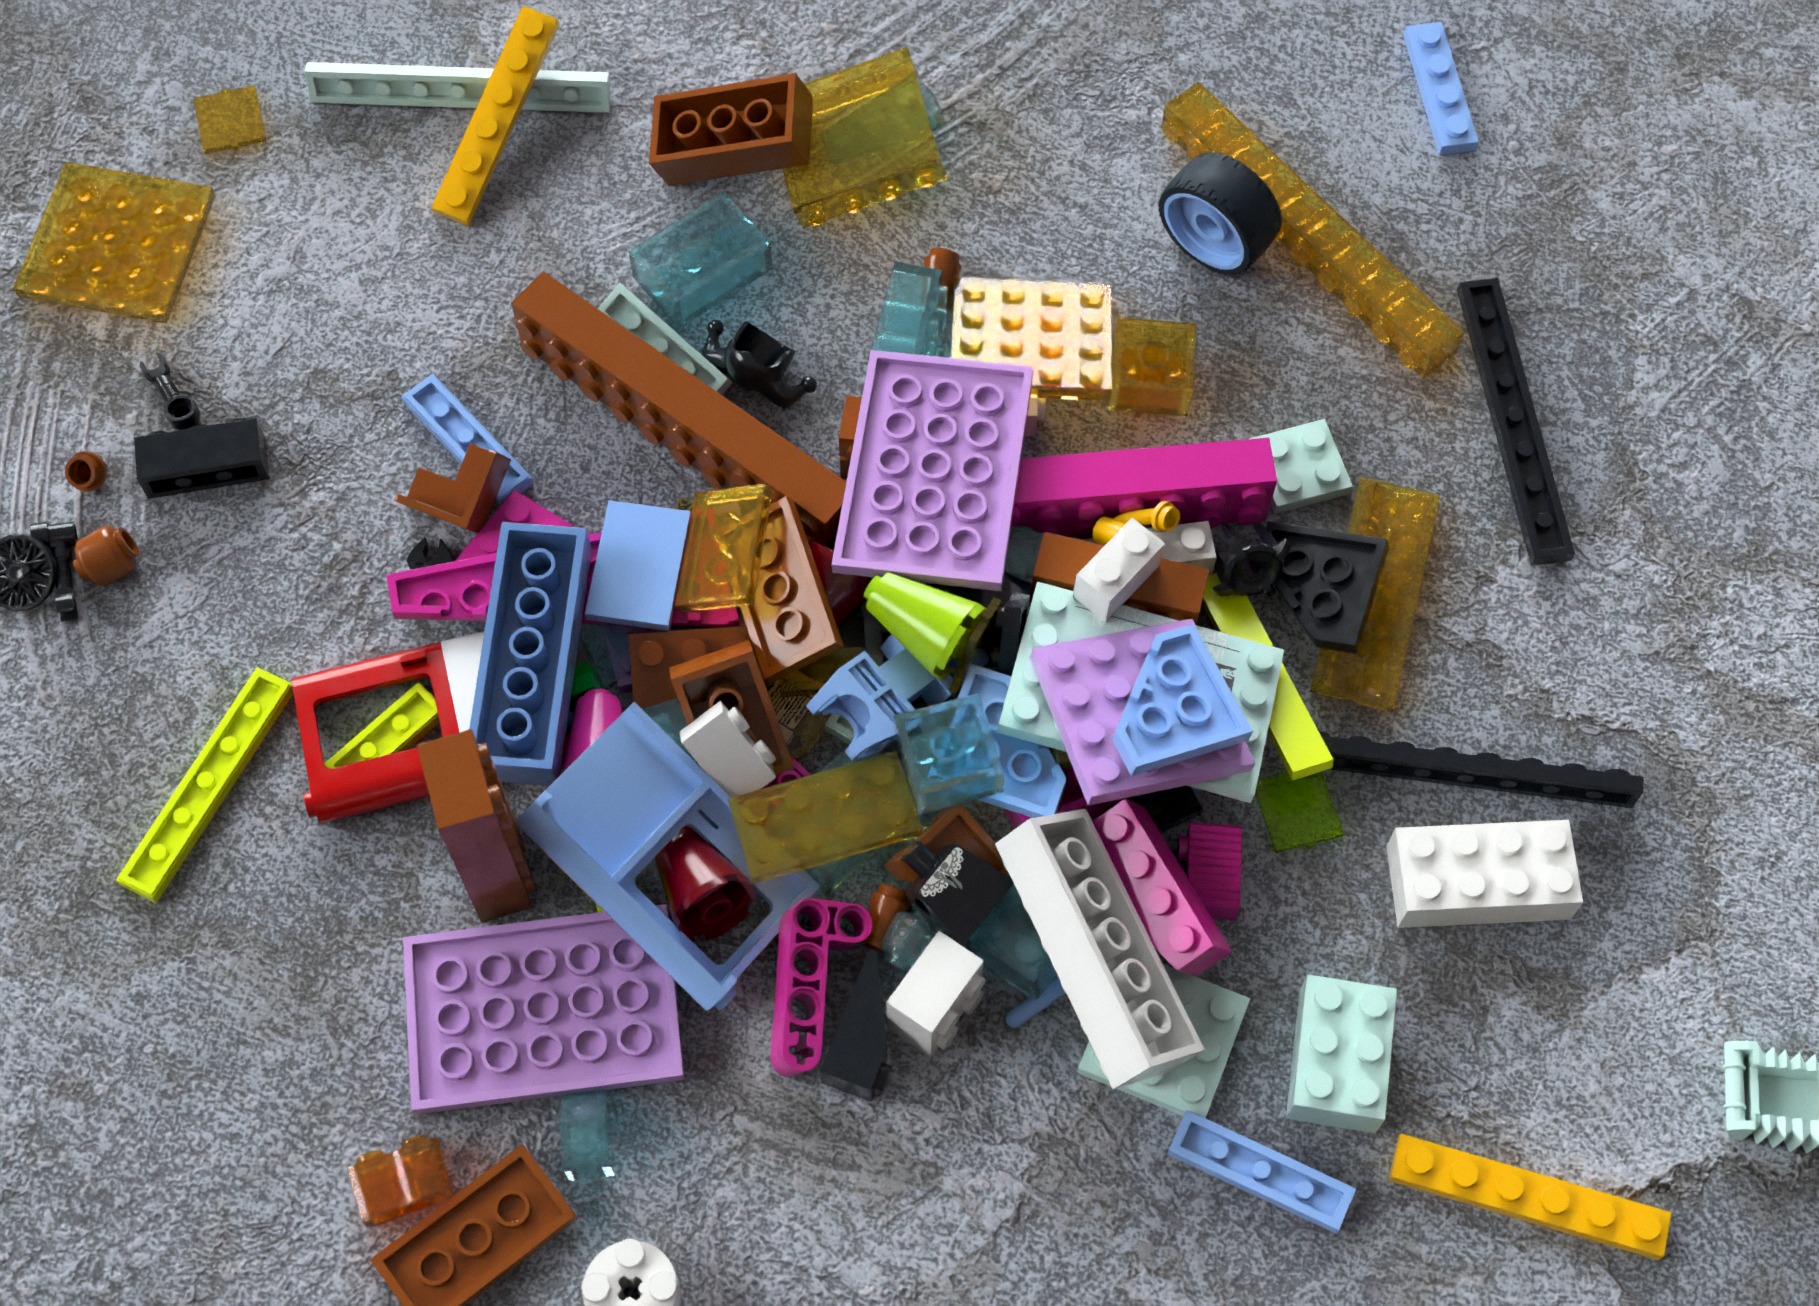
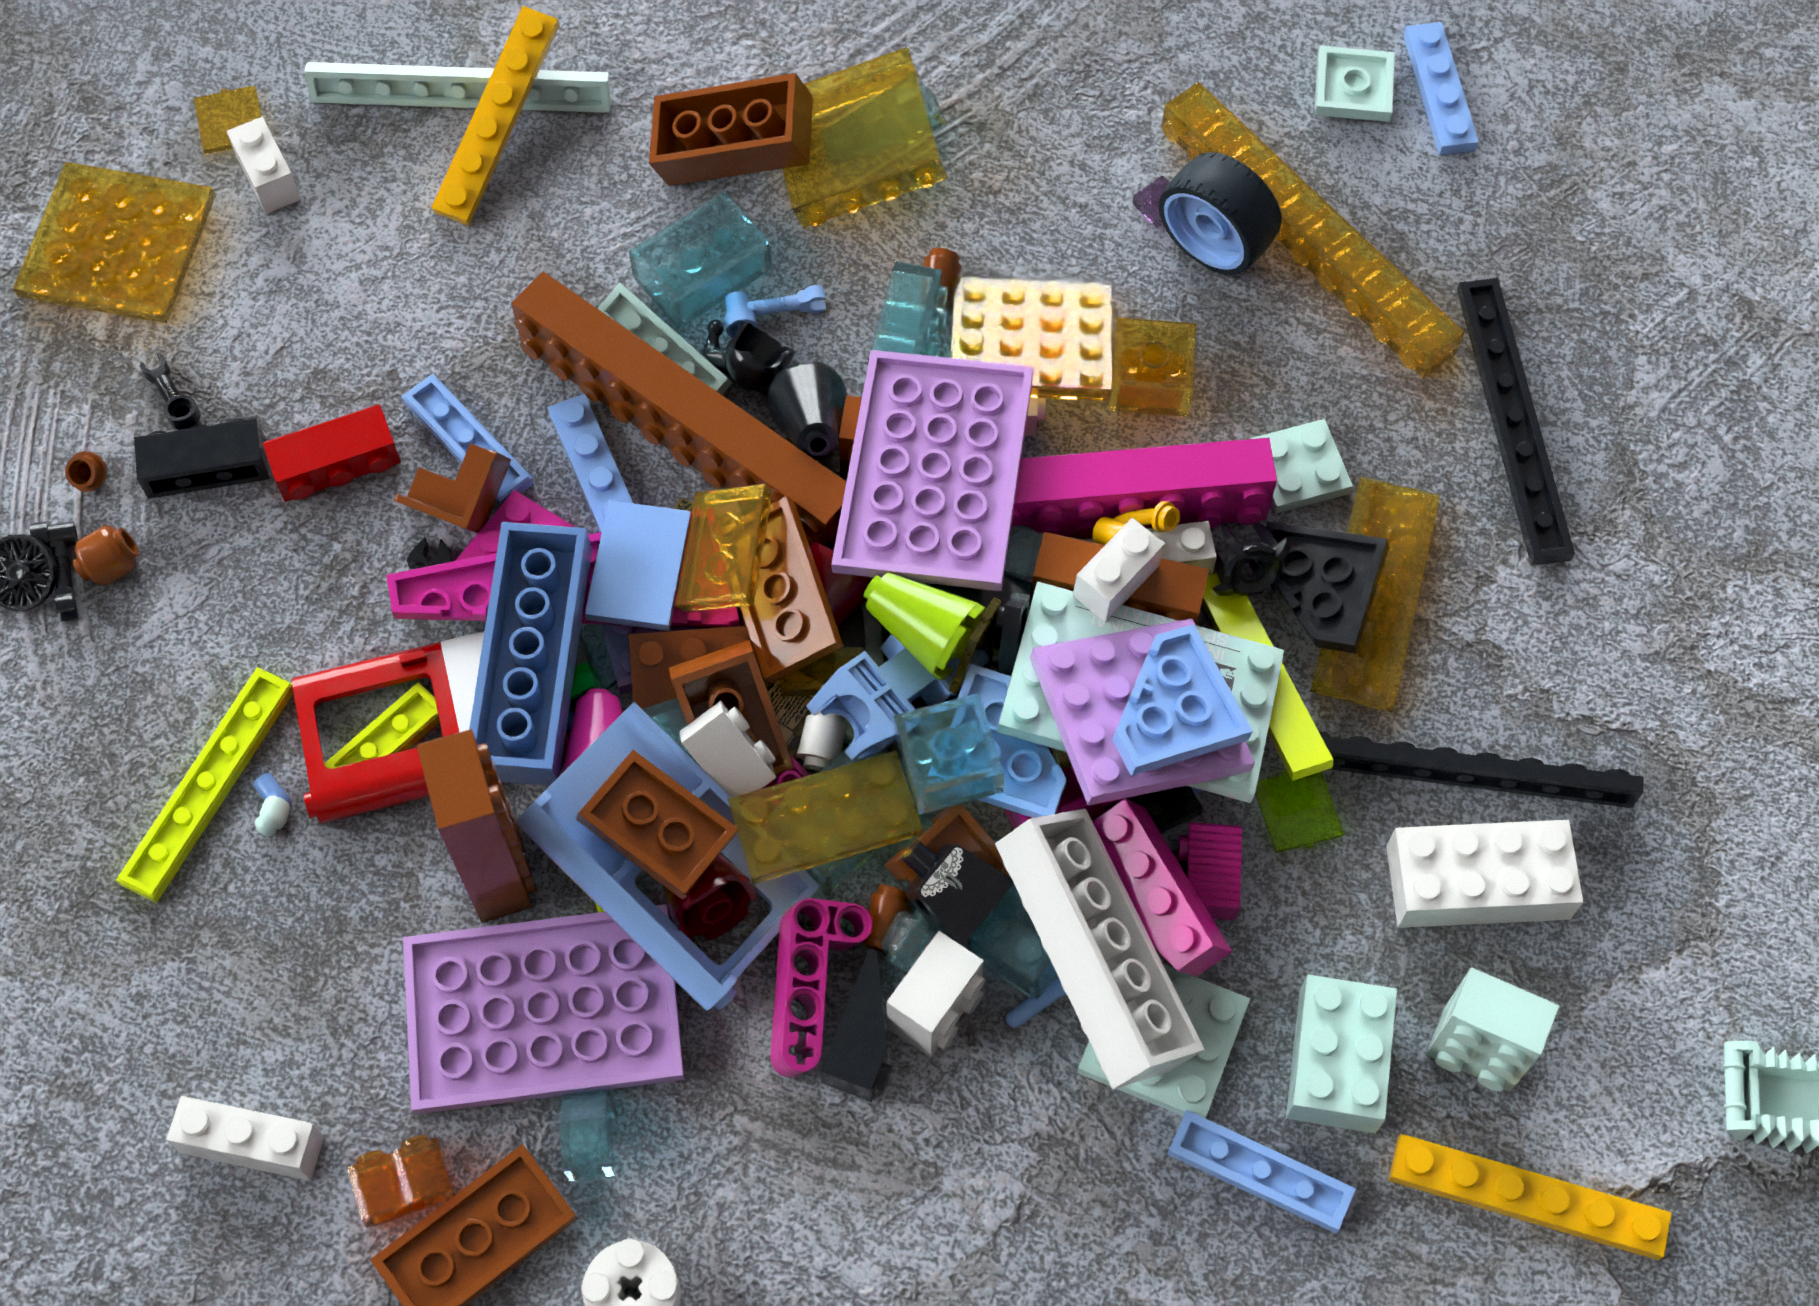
none -> white brick [166,1096,324,1181]
none -> white brick [227,117,301,214]
none -> light aqua arm [253,773,292,836]
none -> red brick [263,404,401,502]
none -> light blue plate [547,393,633,532]
none -> dark orange plate [576,750,739,900]
none -> light blue brick [724,285,826,338]
none -> black cone [768,362,848,460]
none -> white brick [797,713,847,772]
none -> clear purple plate [1132,175,1170,229]
none -> light aqua plate [1315,46,1395,122]
none -> light aqua brick [1426,967,1559,1092]

